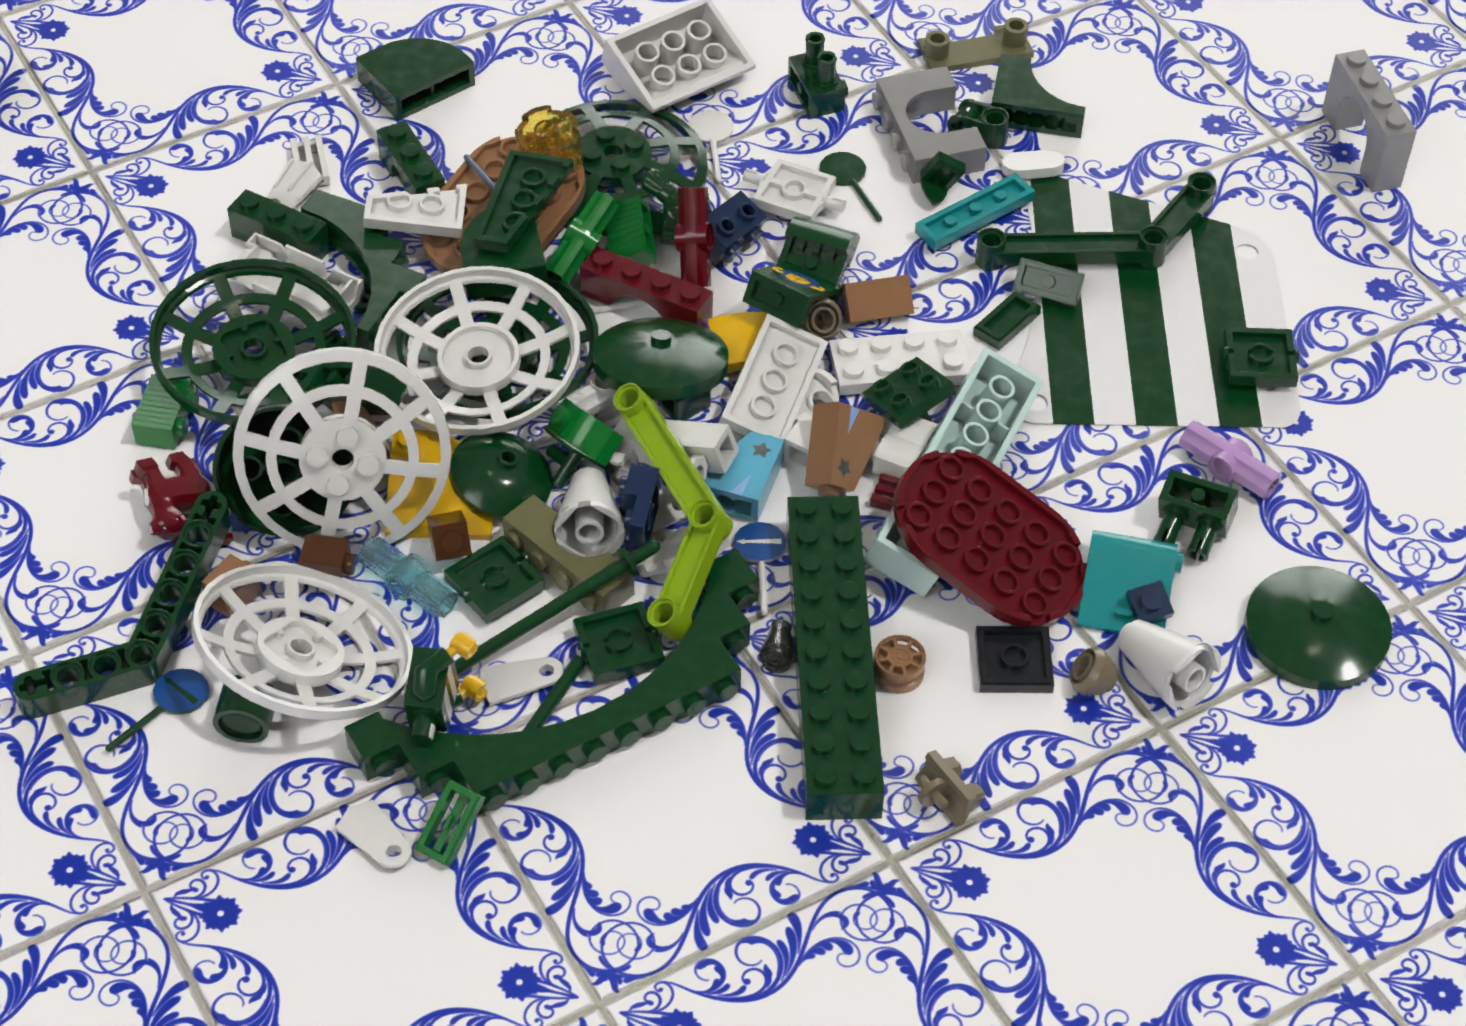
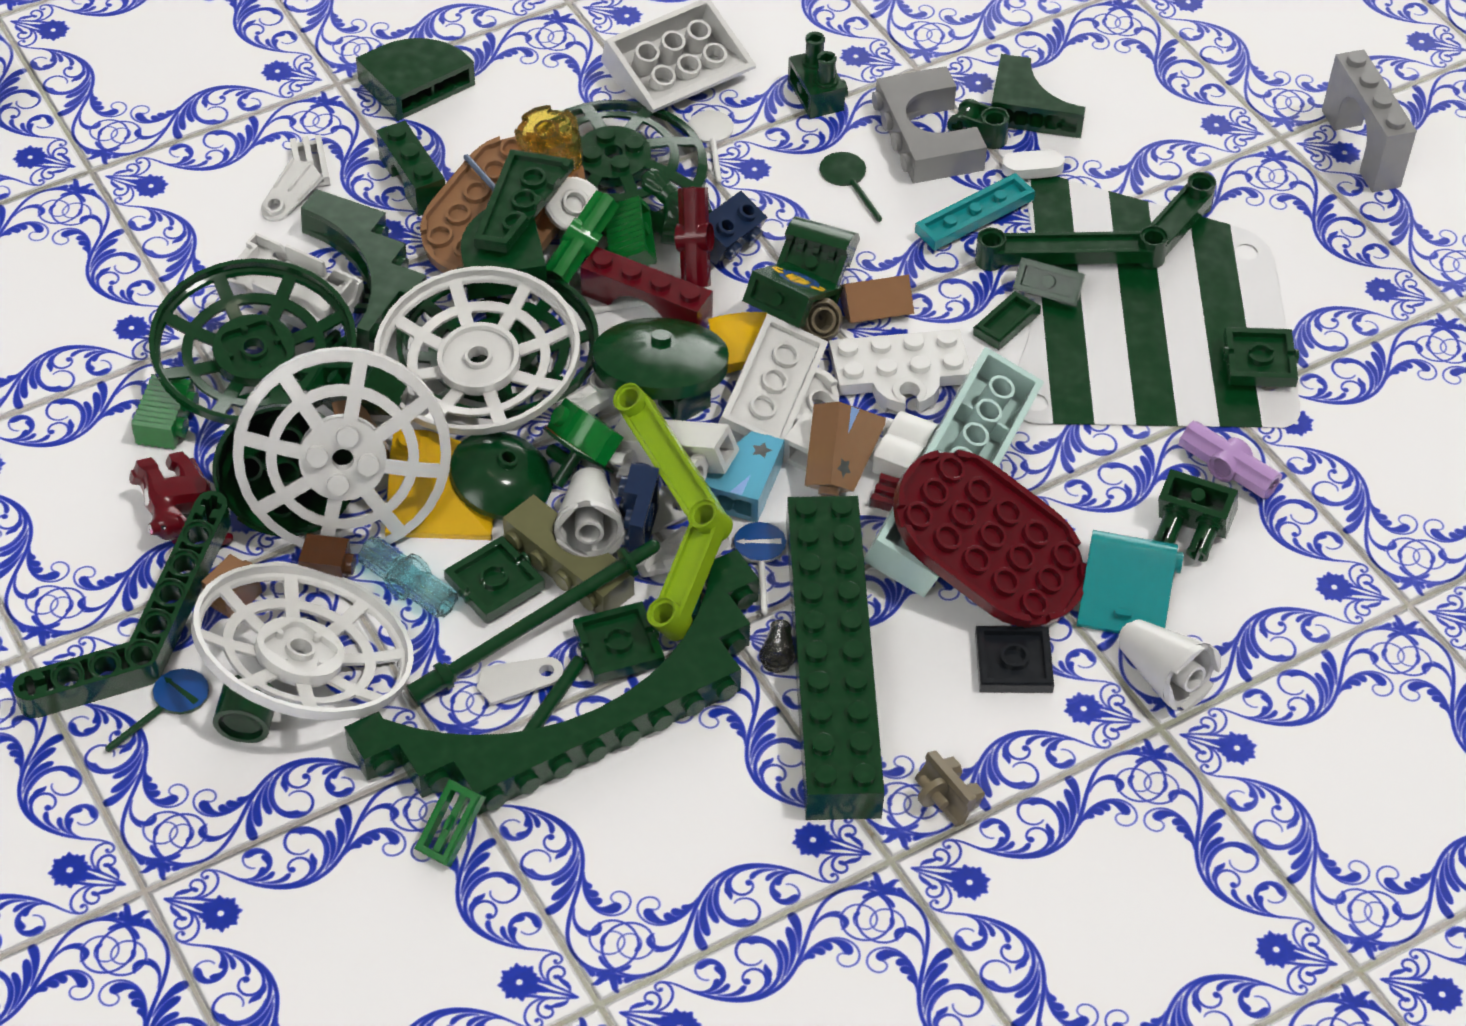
dark green brick [227,189,331,260] -> none
white piece [335,800,412,869] -> none
white wing [363,184,467,238] -> none
dark green torso [404,632,488,745] -> none
reddish brown brick [426,510,472,561] -> none
white plate [742,158,847,221] -> none
dark green plate [862,357,956,429] -> none
medium nougat wheel [873,635,926,694] -> none
olive brick [917,17,1034,72] -> none
dark green plate [920,151,966,205] -> none
dark tan cone [1070,647,1118,695] -> none
dark blue plate [1125,580,1175,623] -> none
dark green dish [1244,566,1392,690] -> none
none -> white wheel [544,177,598,231]

